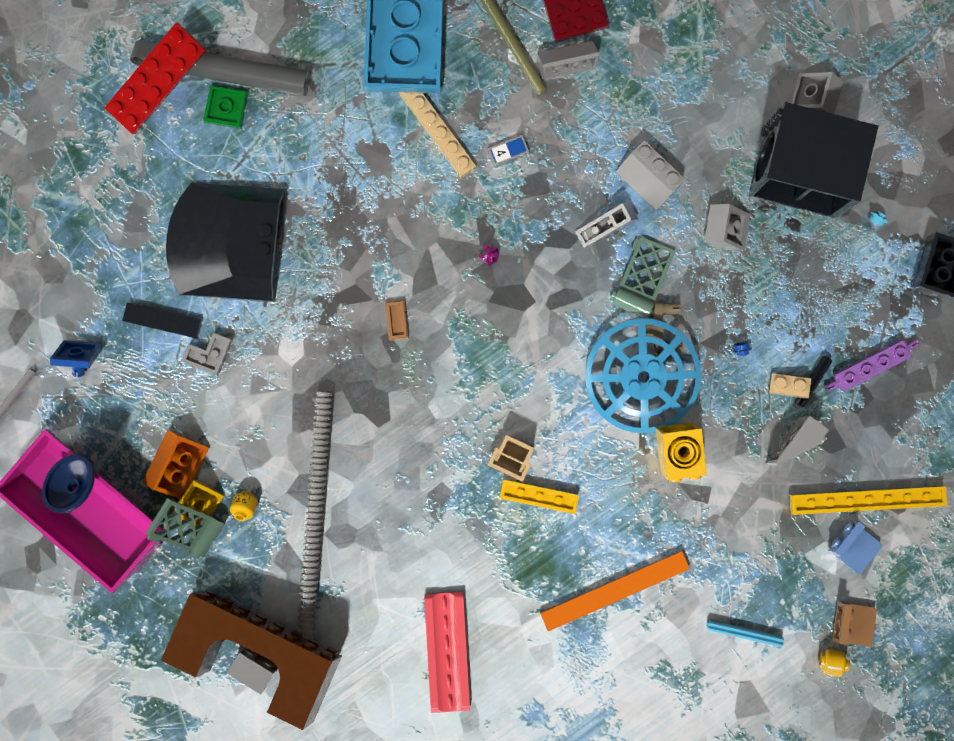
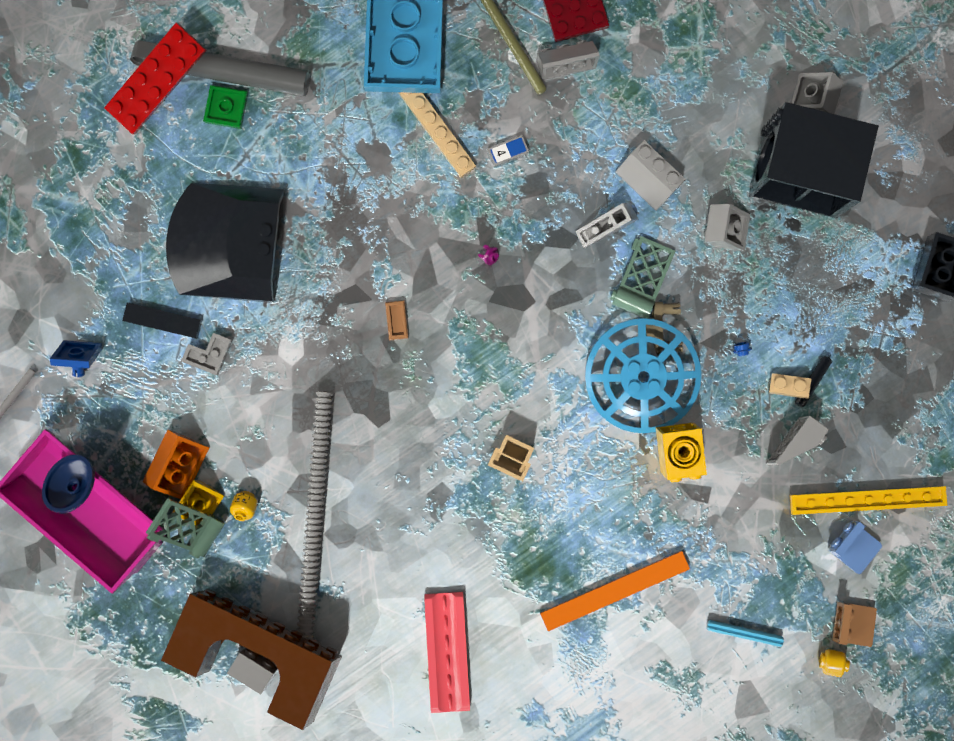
yellow plate [499,479,579,514] -> none
medium lavender plate [824,339,920,392] -> none
medium azure plate [869,211,889,227] -> none

